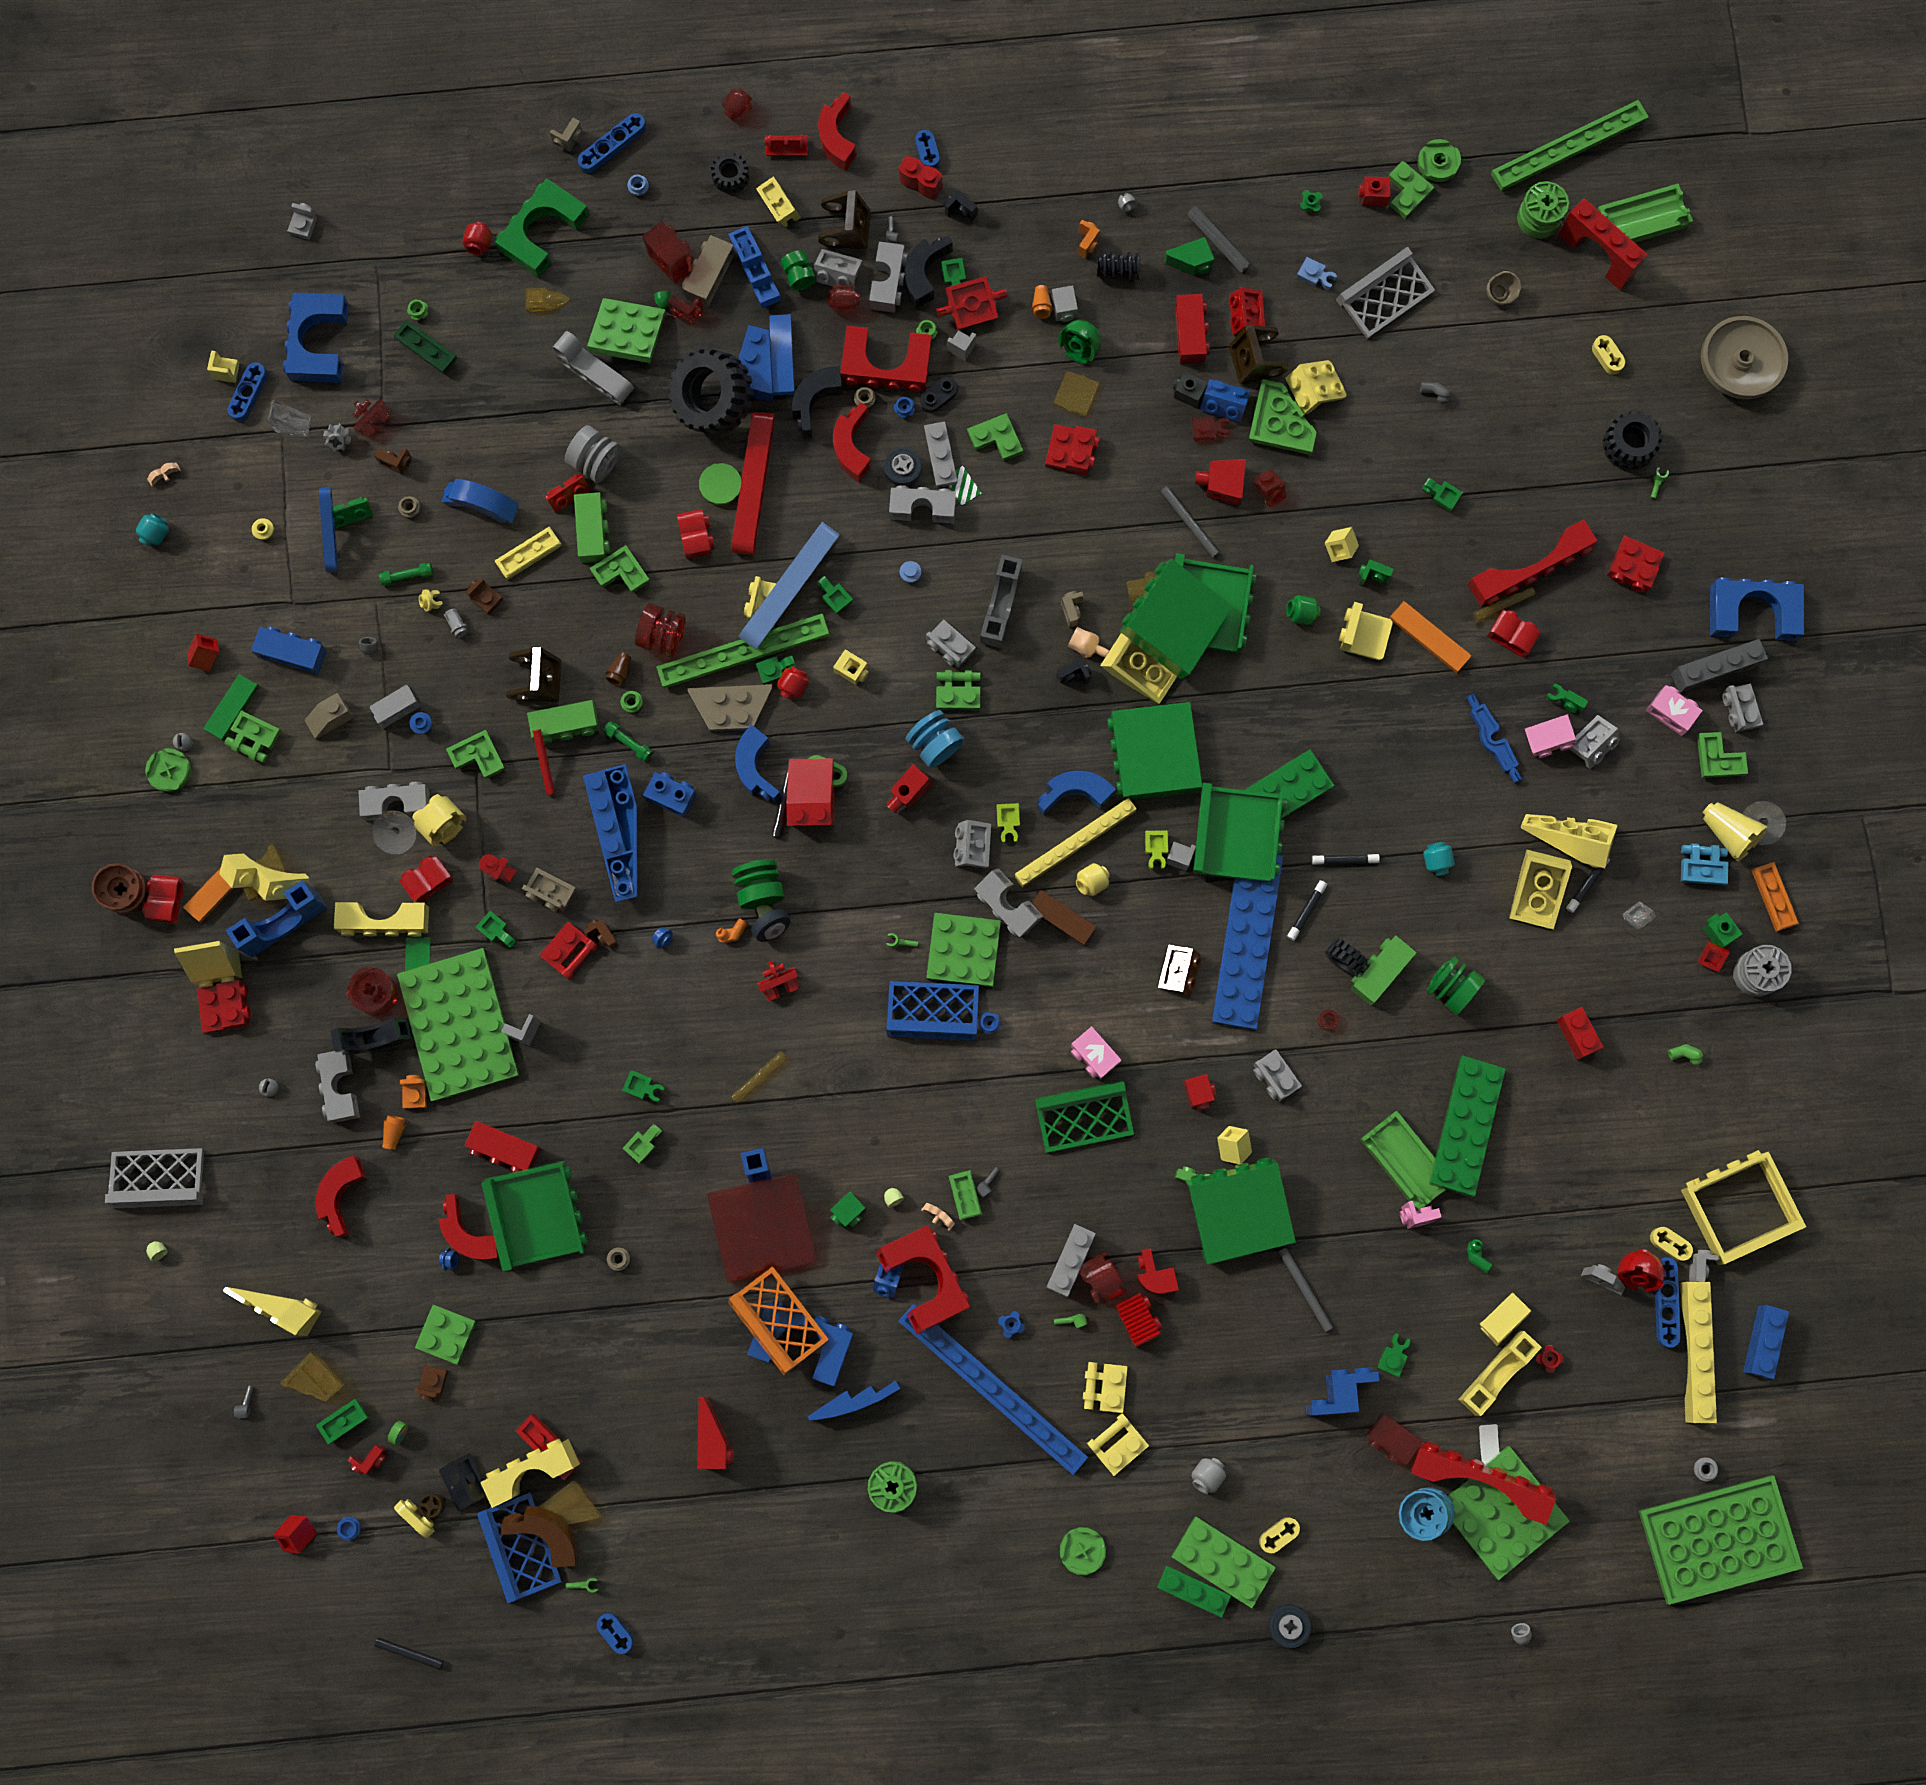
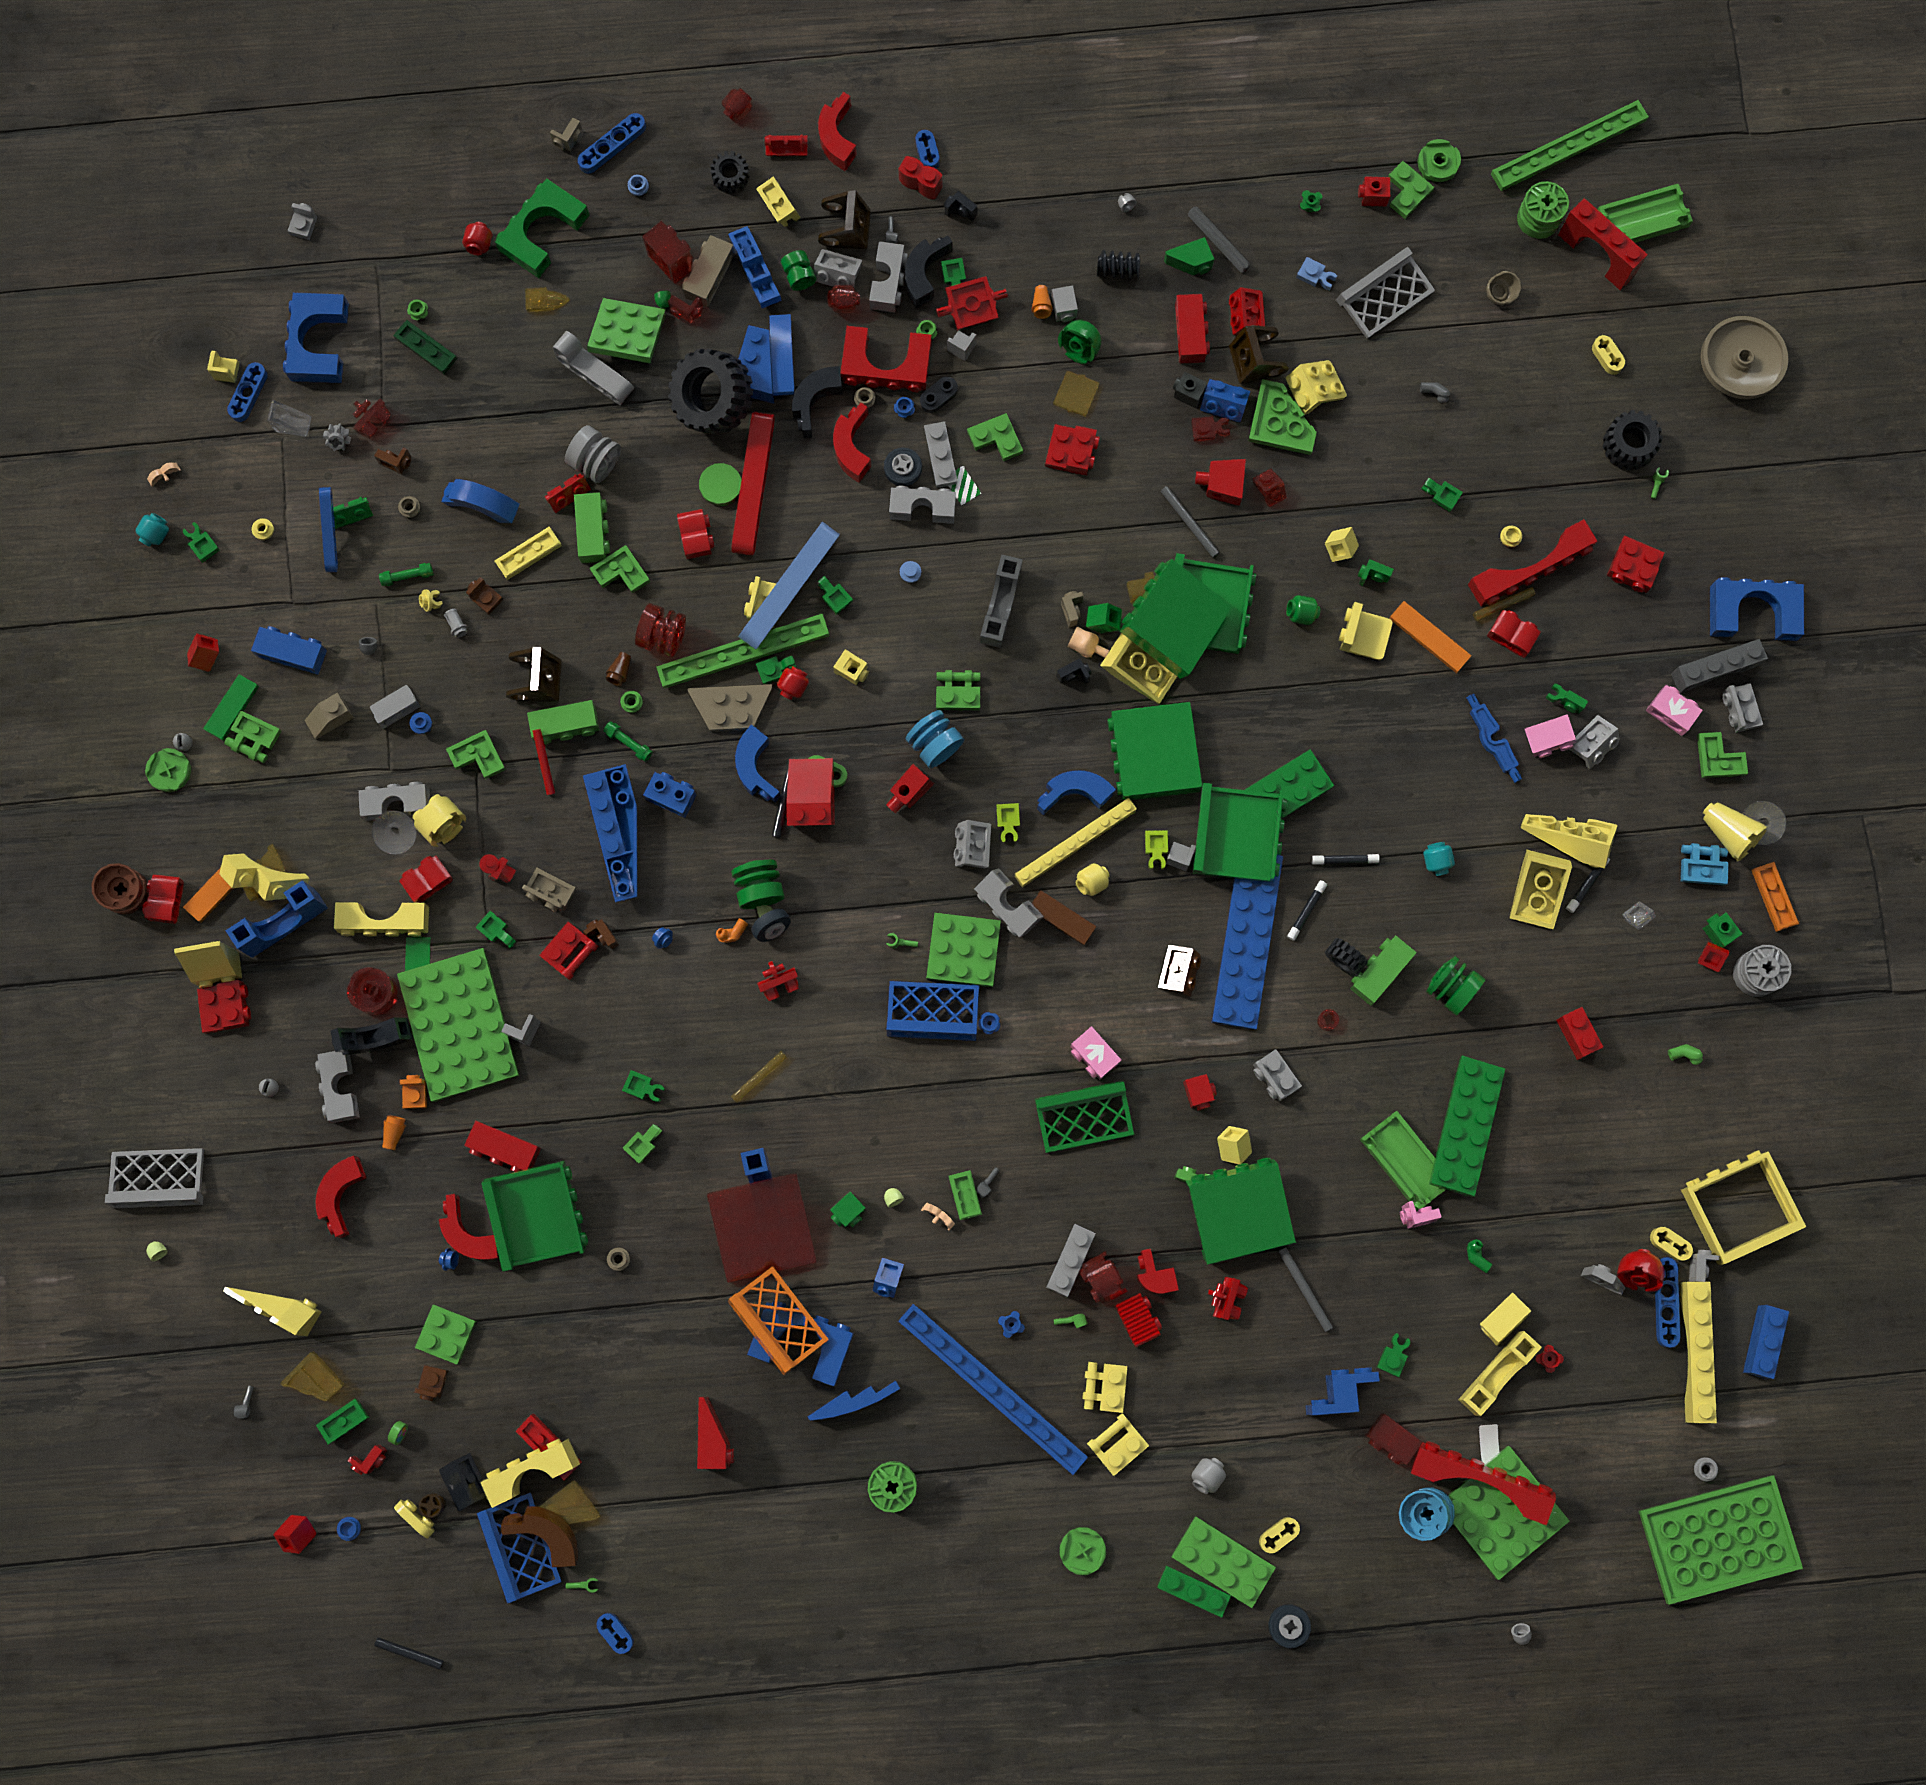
red arch [876,1225,970,1335] -> none
light grey bracket [926,619,976,668] -> none
orange bracket [1078,220,1100,259] -> none
none -> green plate [183,522,220,563]
none -> green brick [1086,603,1122,633]
none -> red hips [1208,1277,1248,1320]
none -> light yellow plate [1500,526,1522,547]

